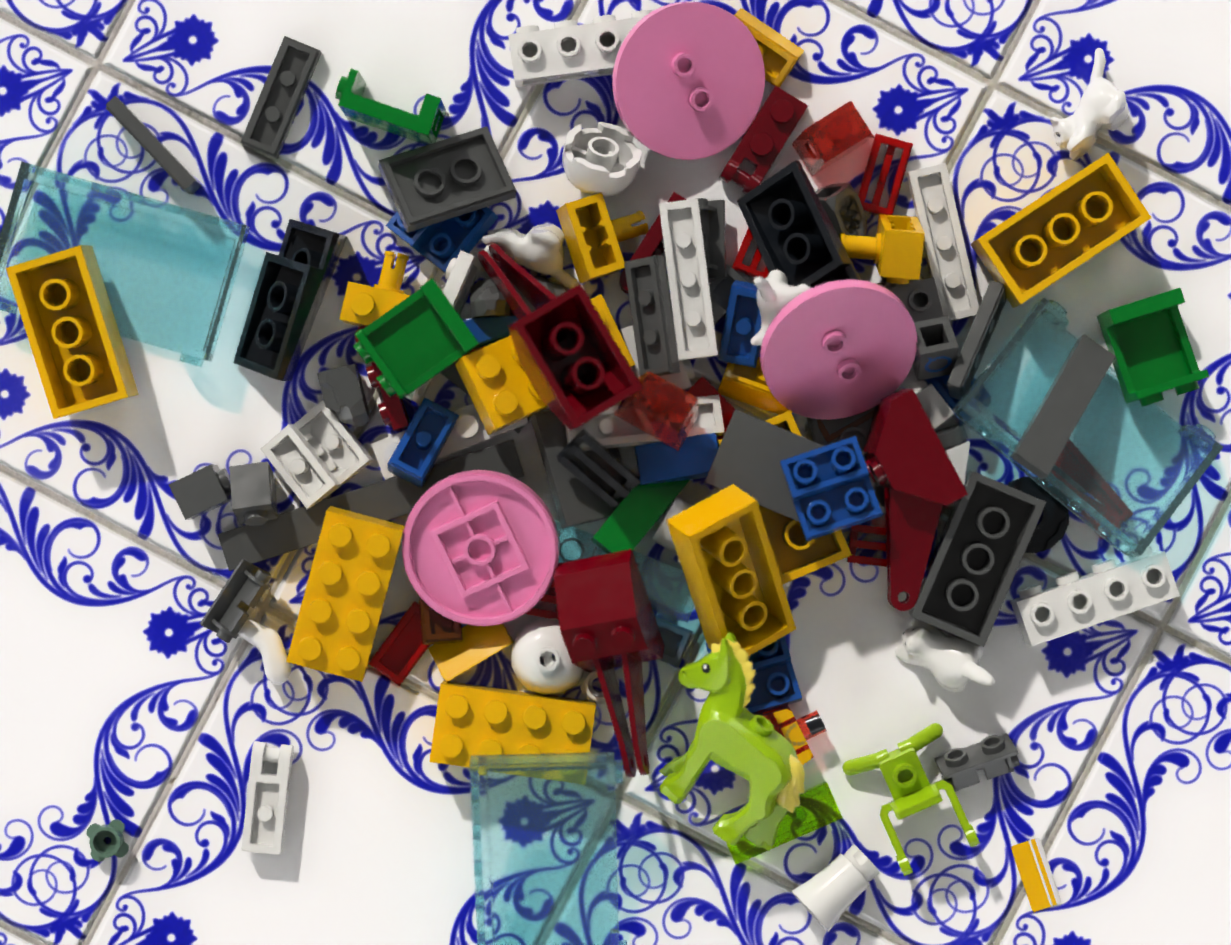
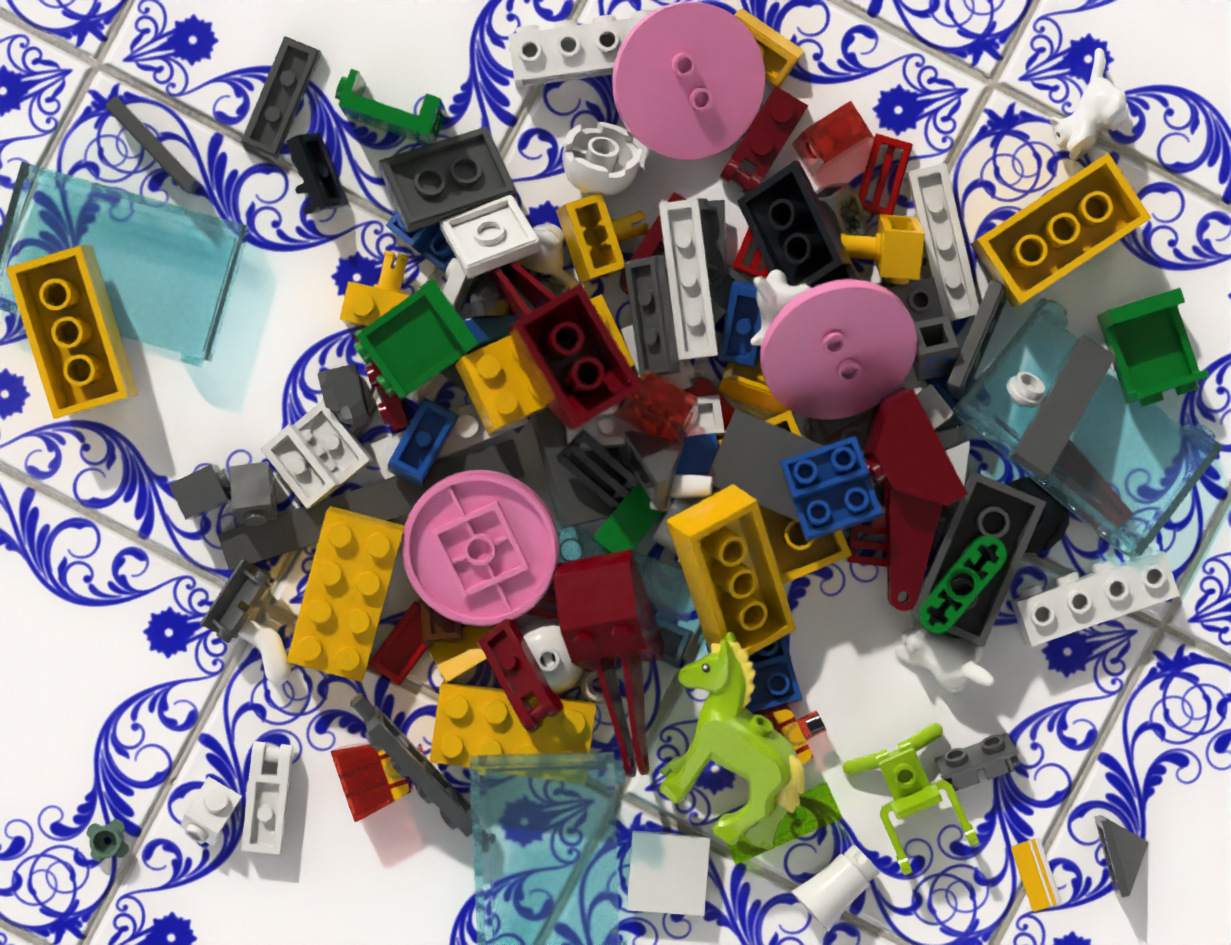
black slope [233,219,348,381] -> none
none -> white bracket [180,777,242,846]
none -> black plate [286,133,348,214]
none -> clear red torso [331,742,427,822]
none -> dark grey plate [349,693,496,847]
none -> white tile [439,194,542,279]
none -> dark red plate [478,618,564,733]
none -> dark grey slope [625,430,685,511]
none -> white tile [627,831,710,916]
none -> white arm [649,474,713,511]
none -> green beam [918,535,1007,633]
none -> white plate [1006,372,1045,407]
none -> dark grey slope [1094,815,1148,898]

